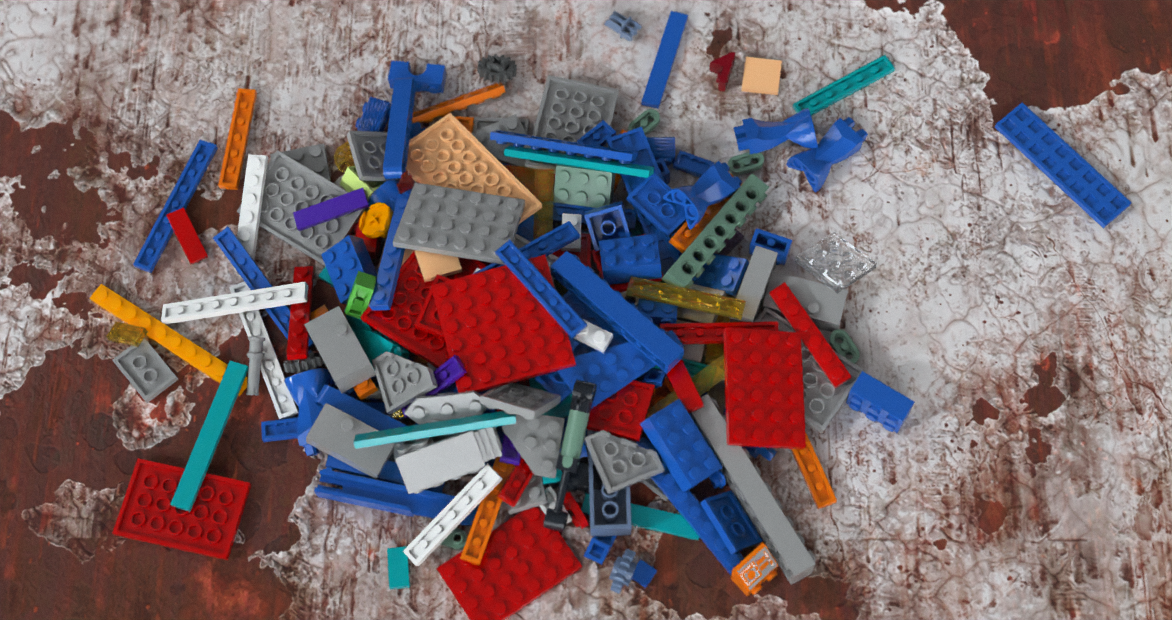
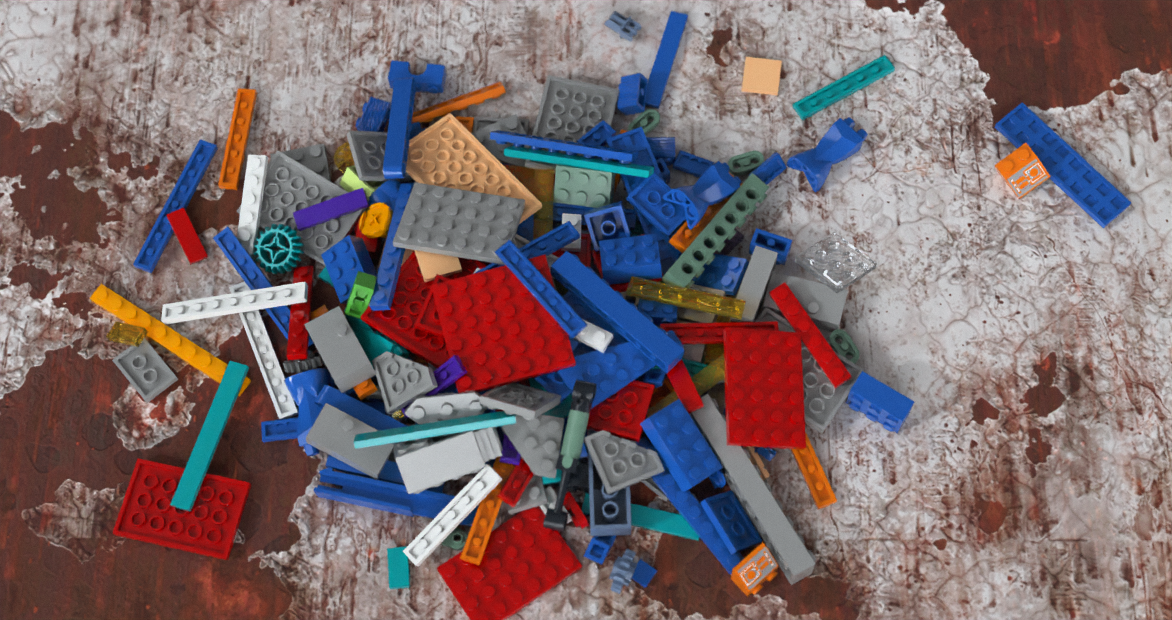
light grey pin [246,336,266,395] -> none
clear red tile [397,171,415,194] -> none
dark grey gear [478,54,517,84] -> none
dark red slope [709,52,736,92] -> none
blue hips [734,108,818,154] -> none
none -> teal gear [253,224,304,275]
none -> blue brick [617,73,648,116]
none -> light nougat axle [742,446,769,480]
none -> blue plate [749,152,787,185]
none -> orange slope [995,143,1050,199]

